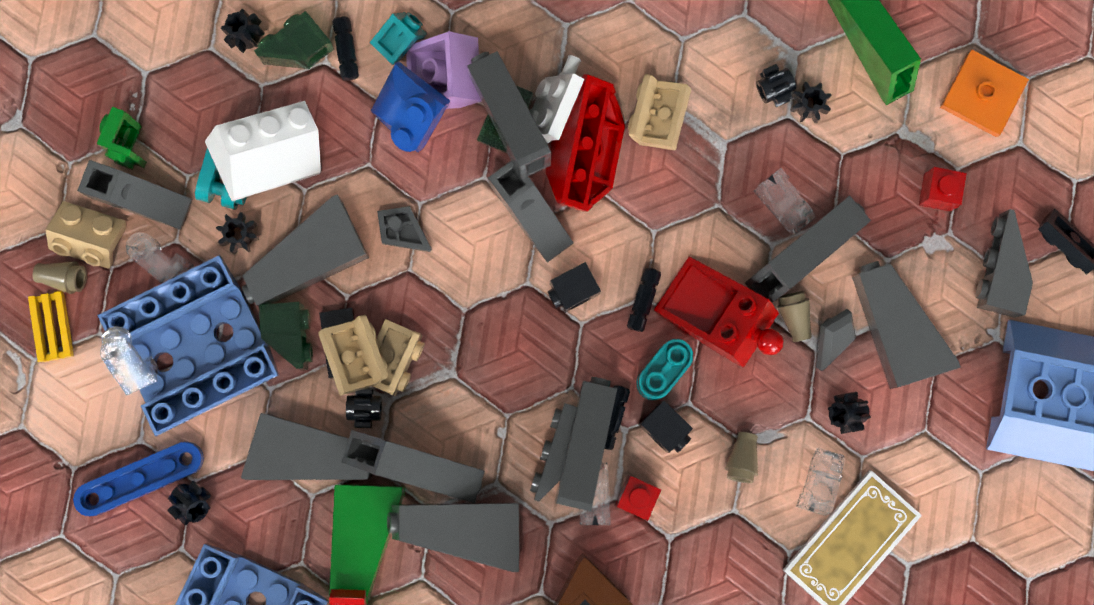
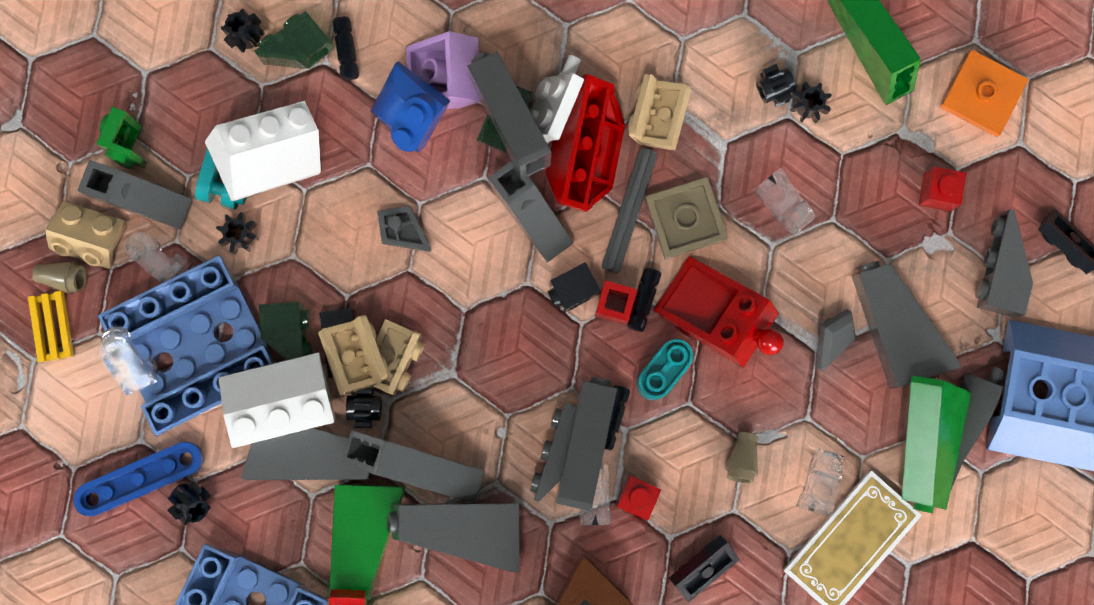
dark grey slope [242,194,369,309] -> none
teal bracket [369,12,427,65] -> none
black brick [639,401,693,453] -> none
dark grey slope [745,196,871,303] -> none
dark tan cone [777,291,812,342] -> none
black gear [828,392,871,434] -> none
none -> white slope [218,352,336,448]
none -> red brick [594,280,637,325]
none -> dark grey axle [602,149,658,273]
none -> dark tan plate [644,177,728,260]
none -> black plate [669,535,740,603]
none -> slope [902,375,971,514]
none -> dark grey piece [951,367,1006,490]

